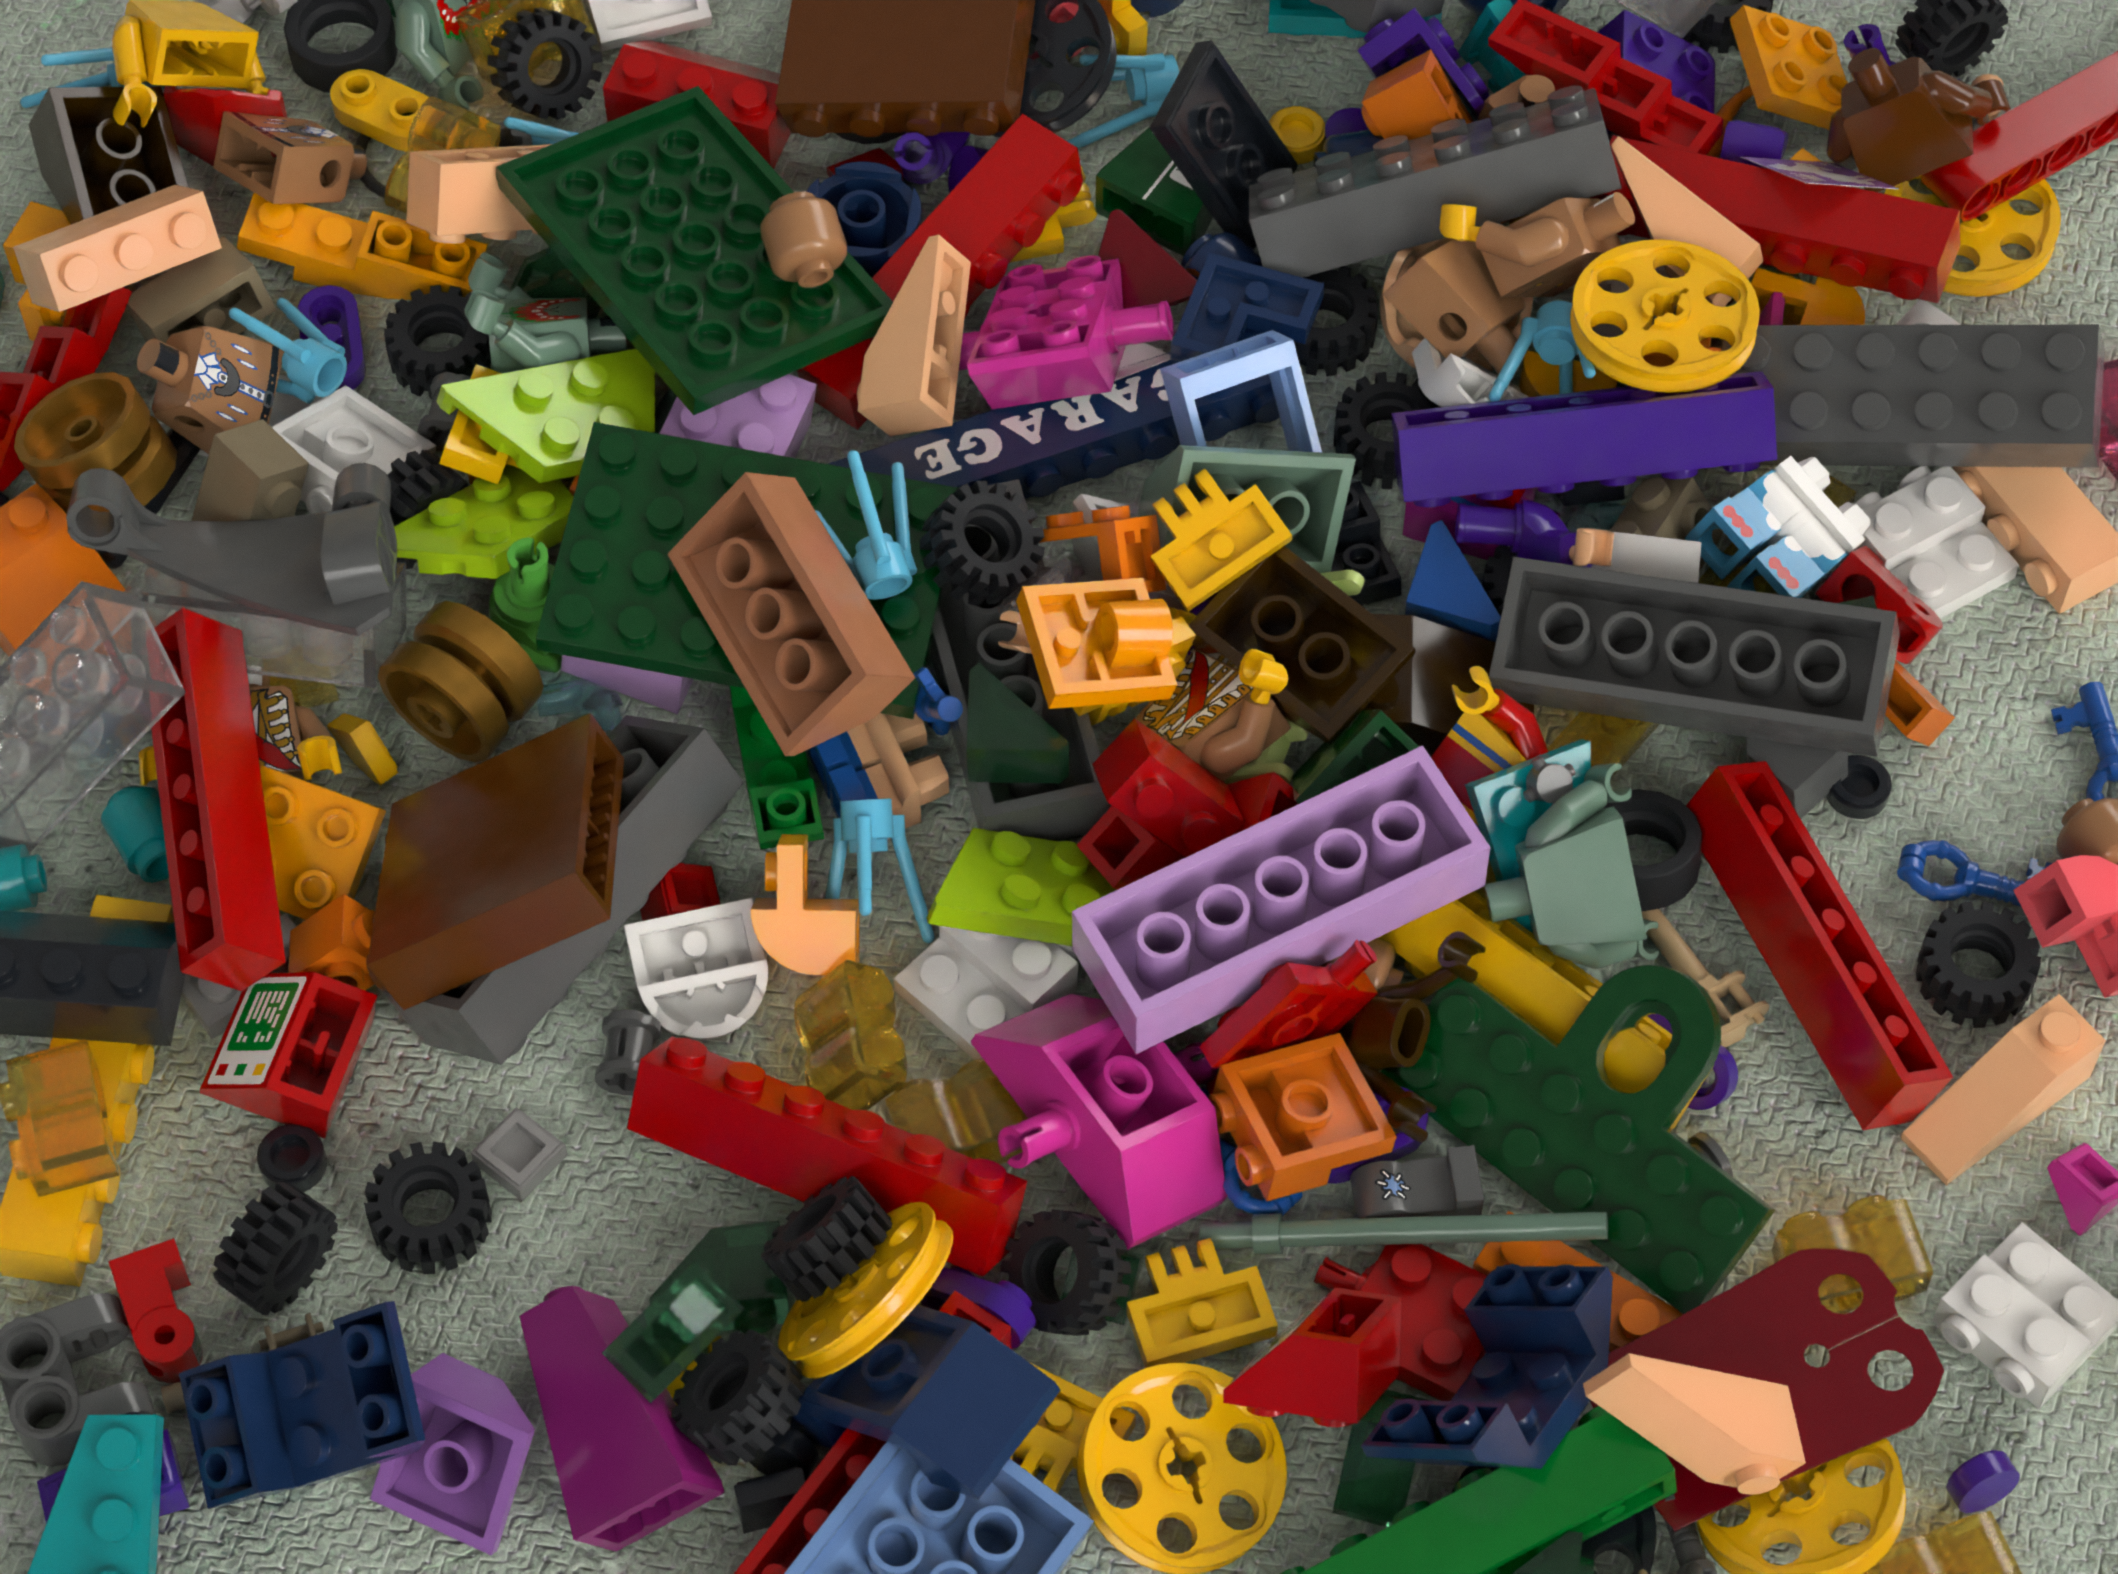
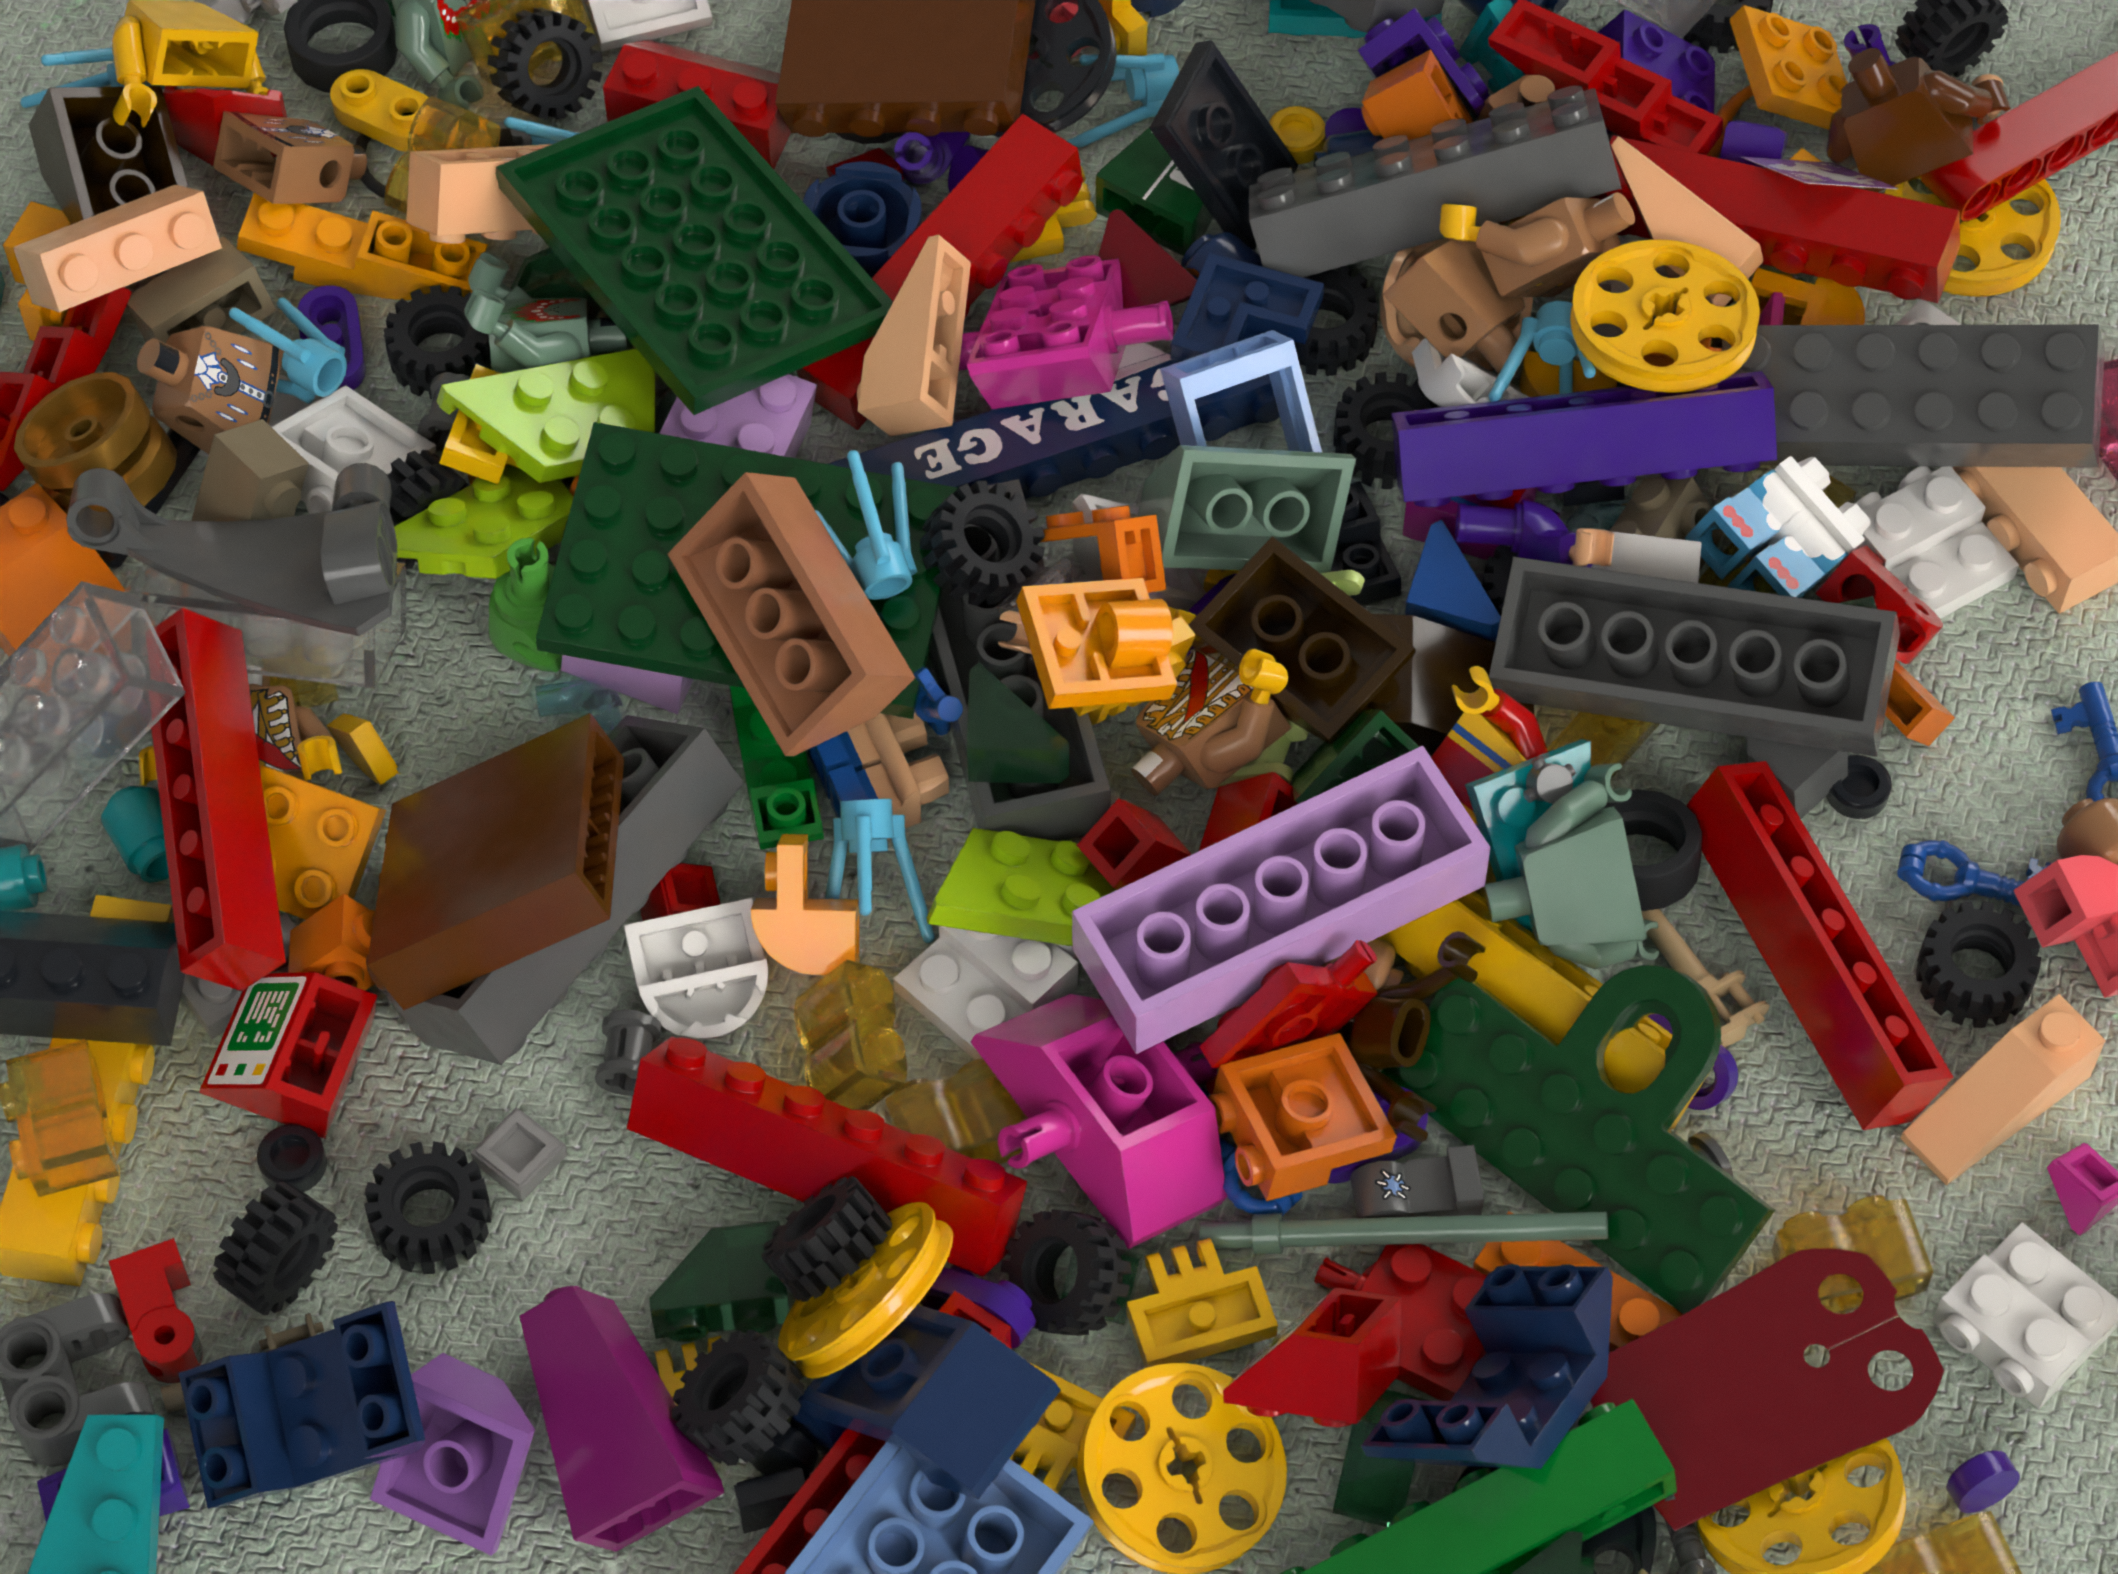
pearl gold wheel [378,601,544,763] -> none
clear green slope [602,1260,745,1403] -> none
medium nougat head [760,192,847,288] -> none
red brick [1092,718,1245,857] -> none
yellow hinge [1151,468,1292,612] -> none
light nougat slope [1583,1353,1806,1495] -> none

